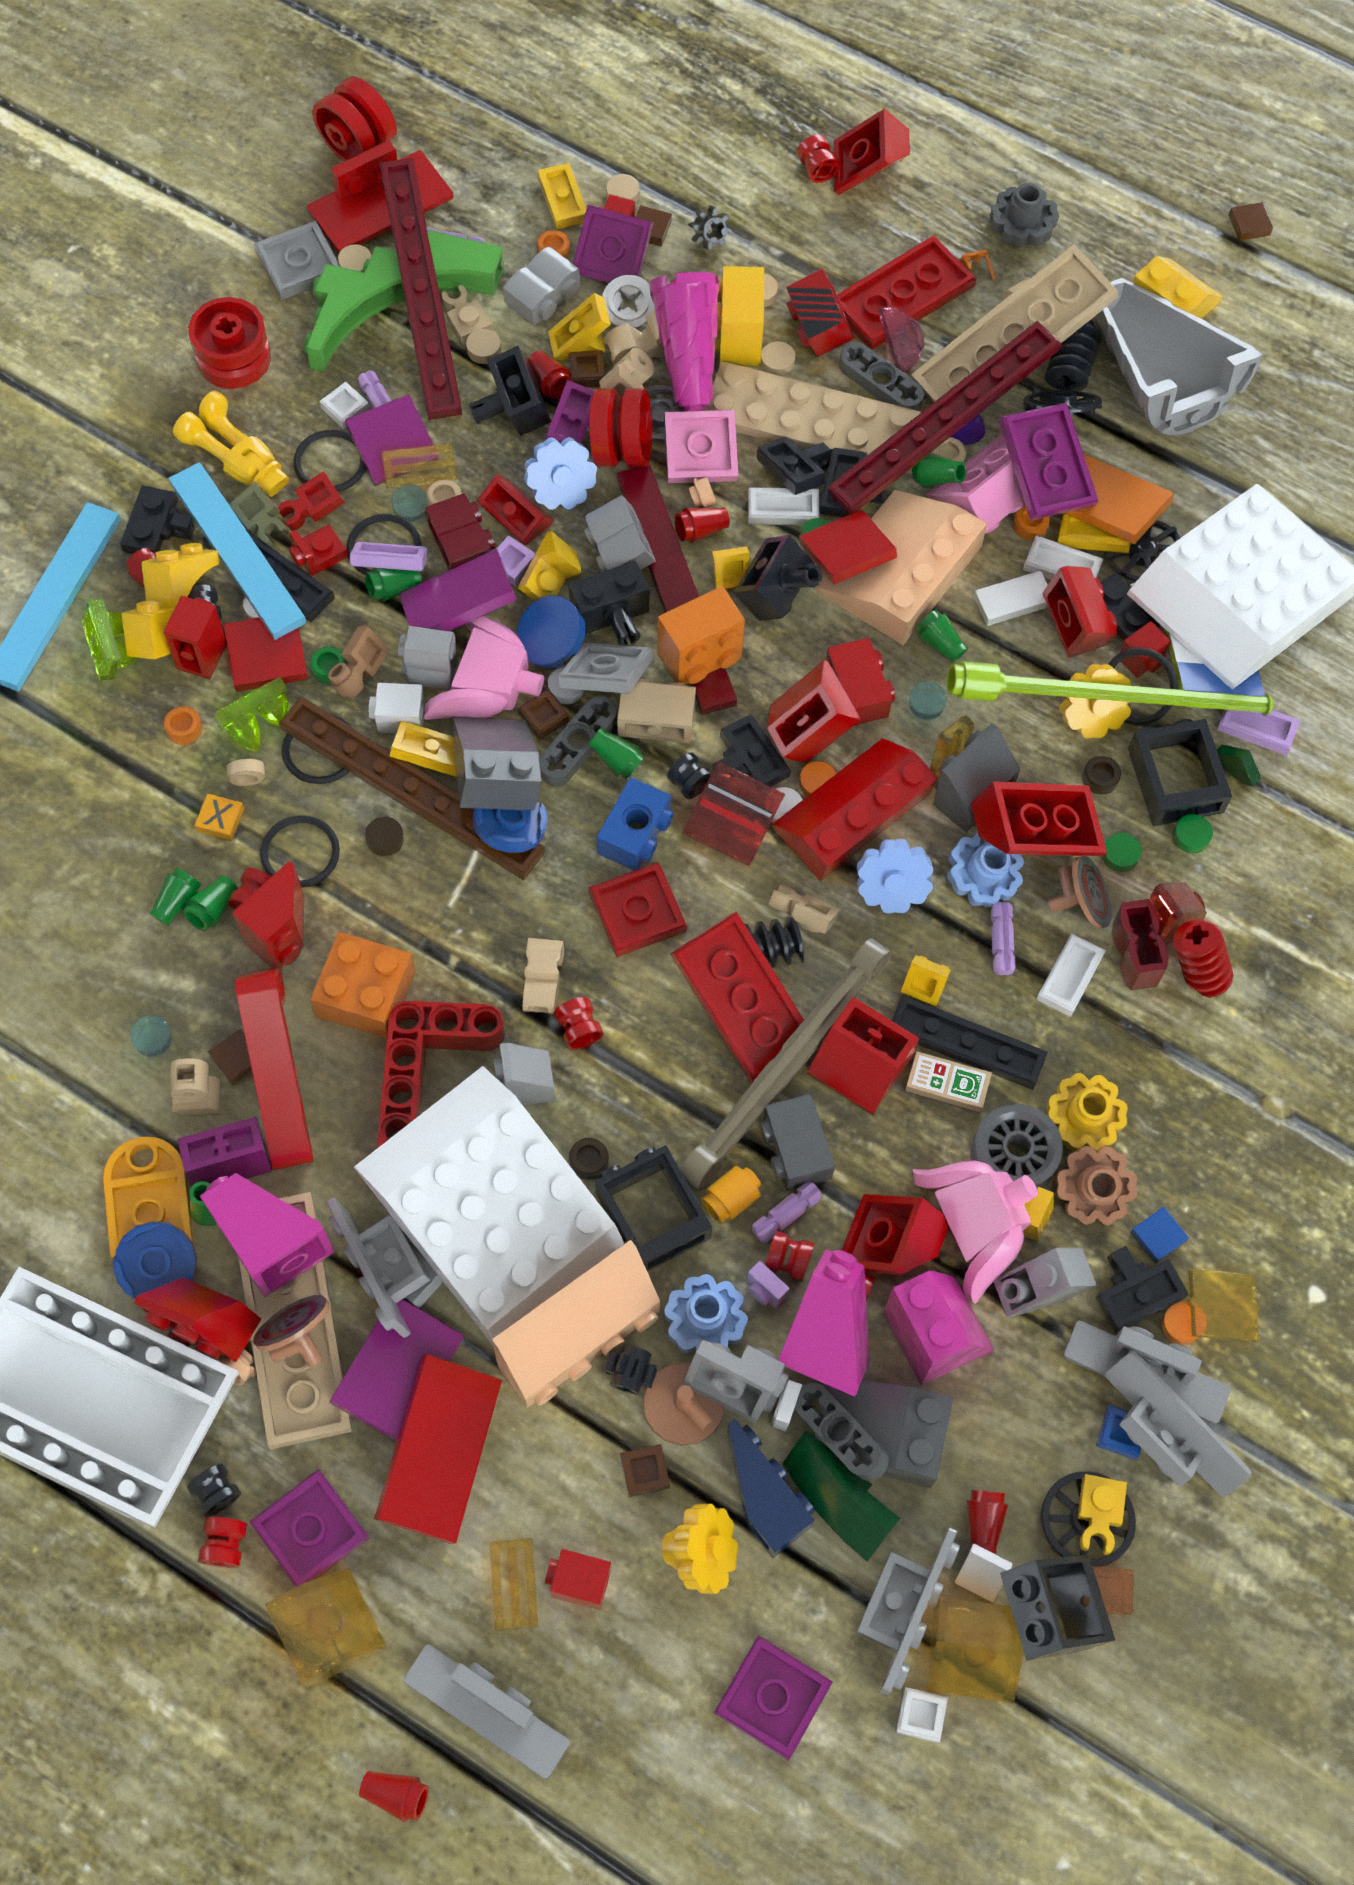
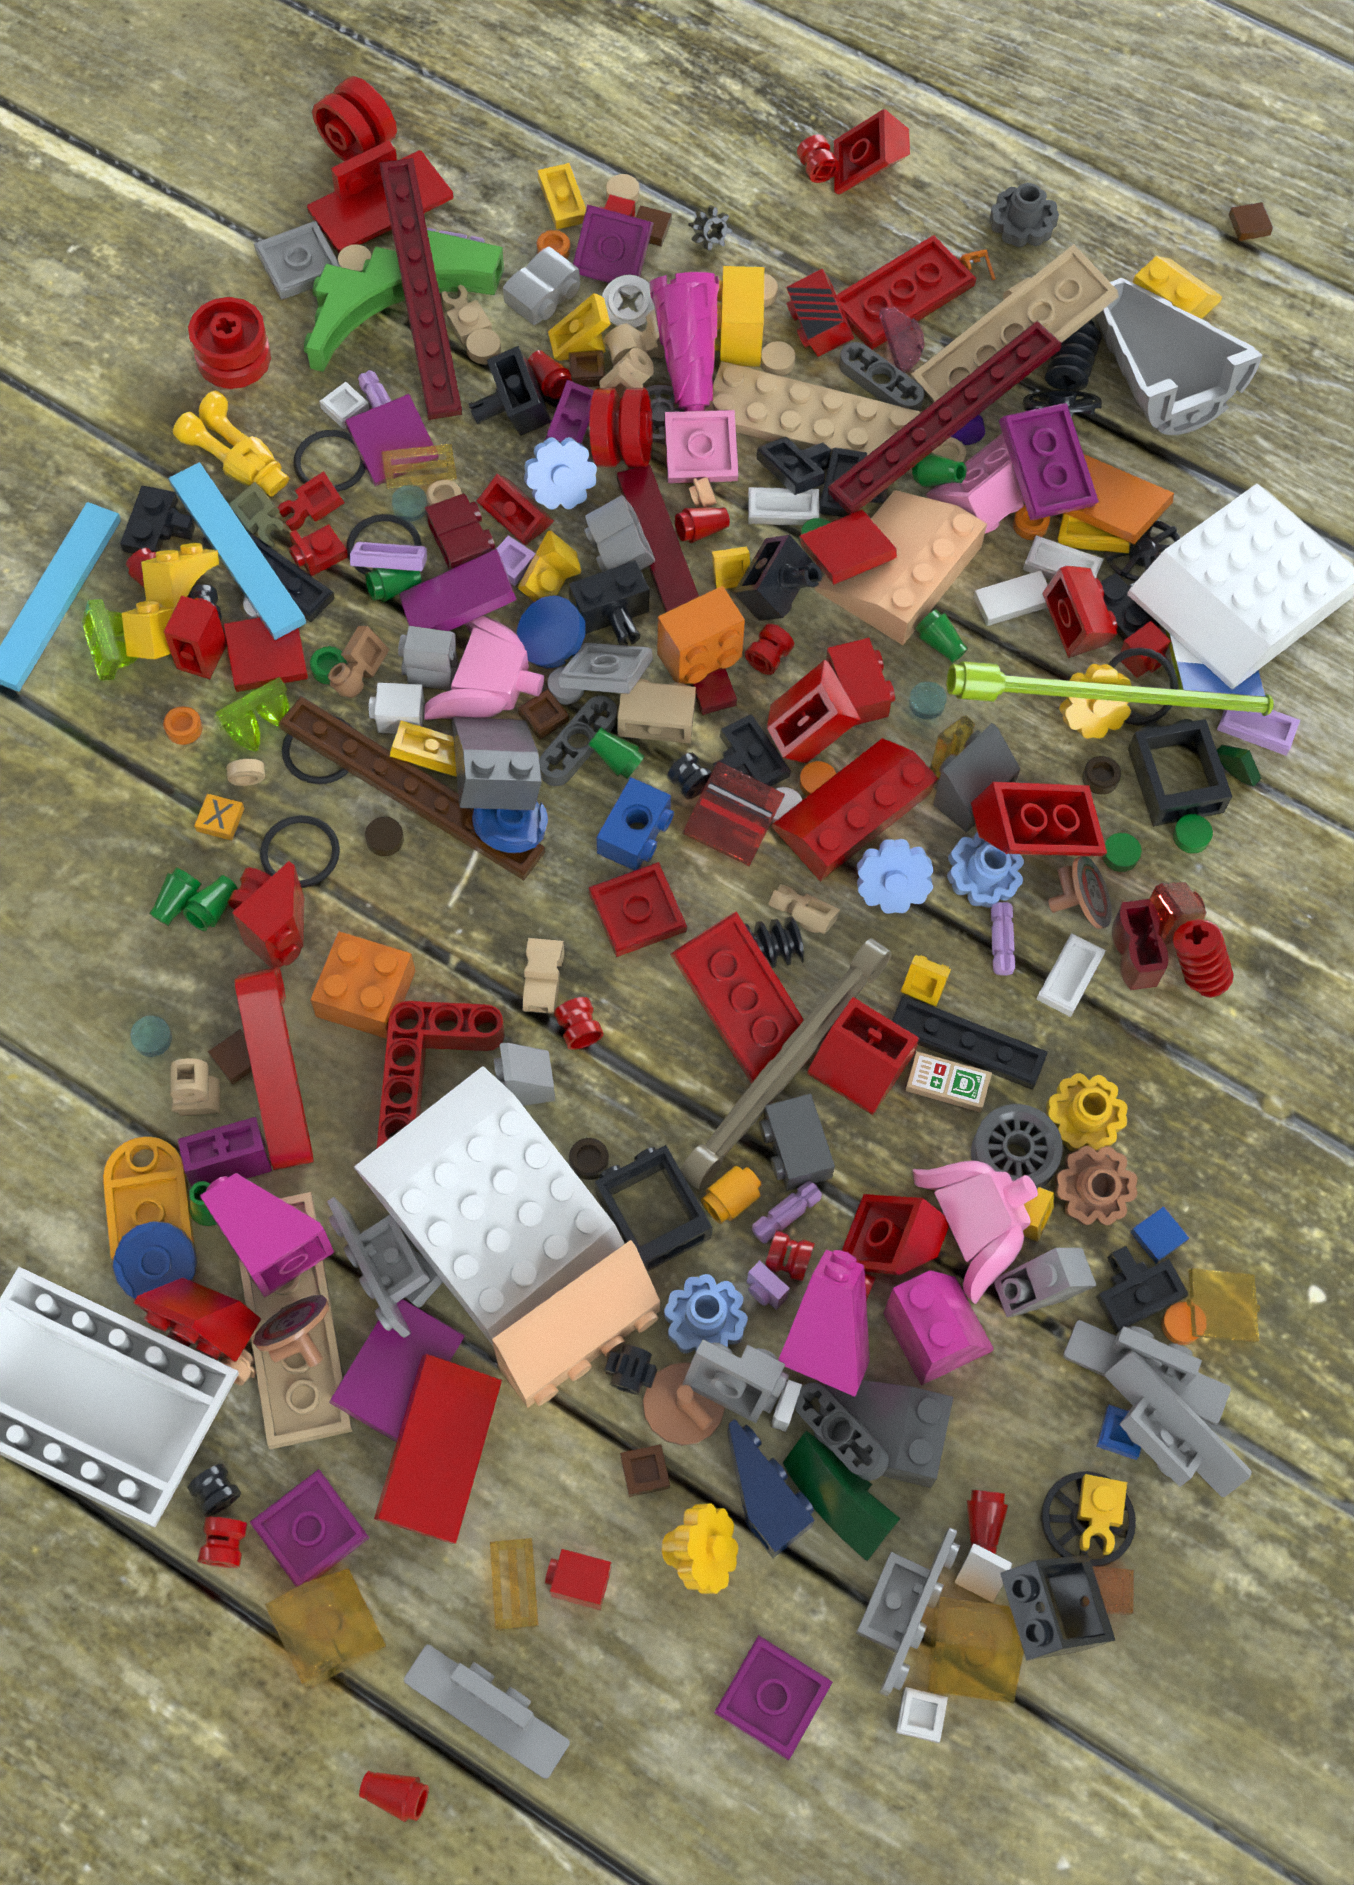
none -> red wheel [745,624,795,675]

